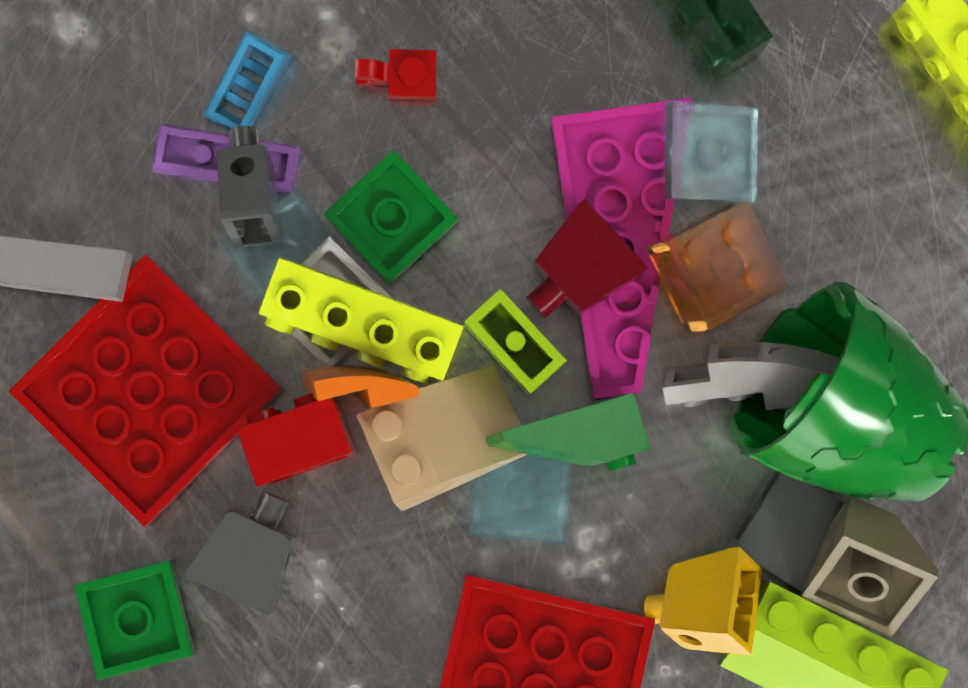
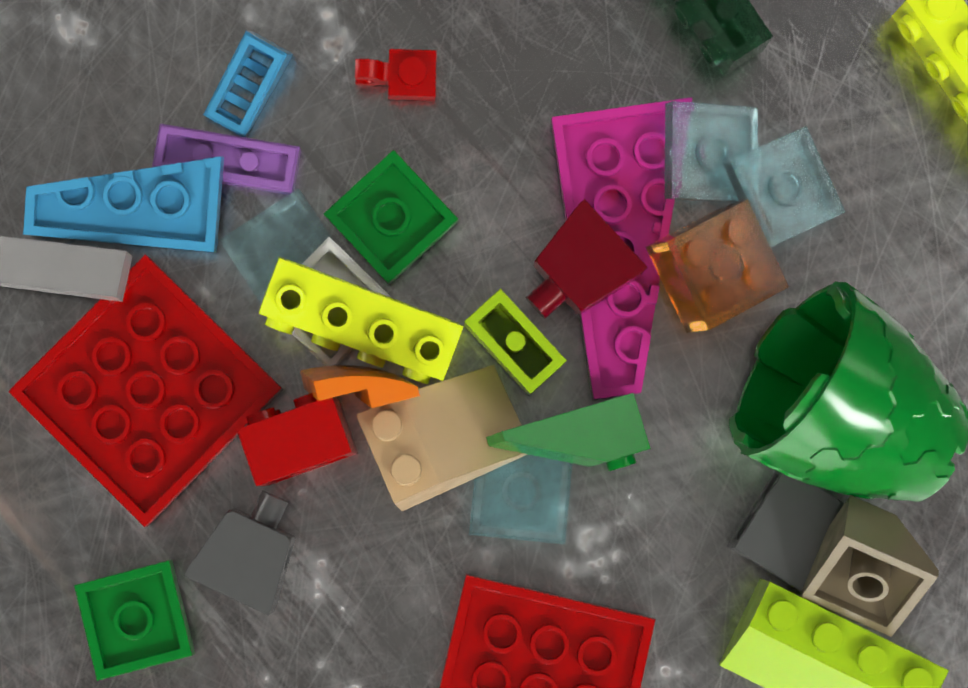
dark grey torso [217,126,282,248] -> none
yellow torso [644,546,763,655] -> none
light grey slope [662,342,839,412] -> none
none -> dark azure wing [23,156,224,252]
none -> clear light blue tile [723,126,846,251]

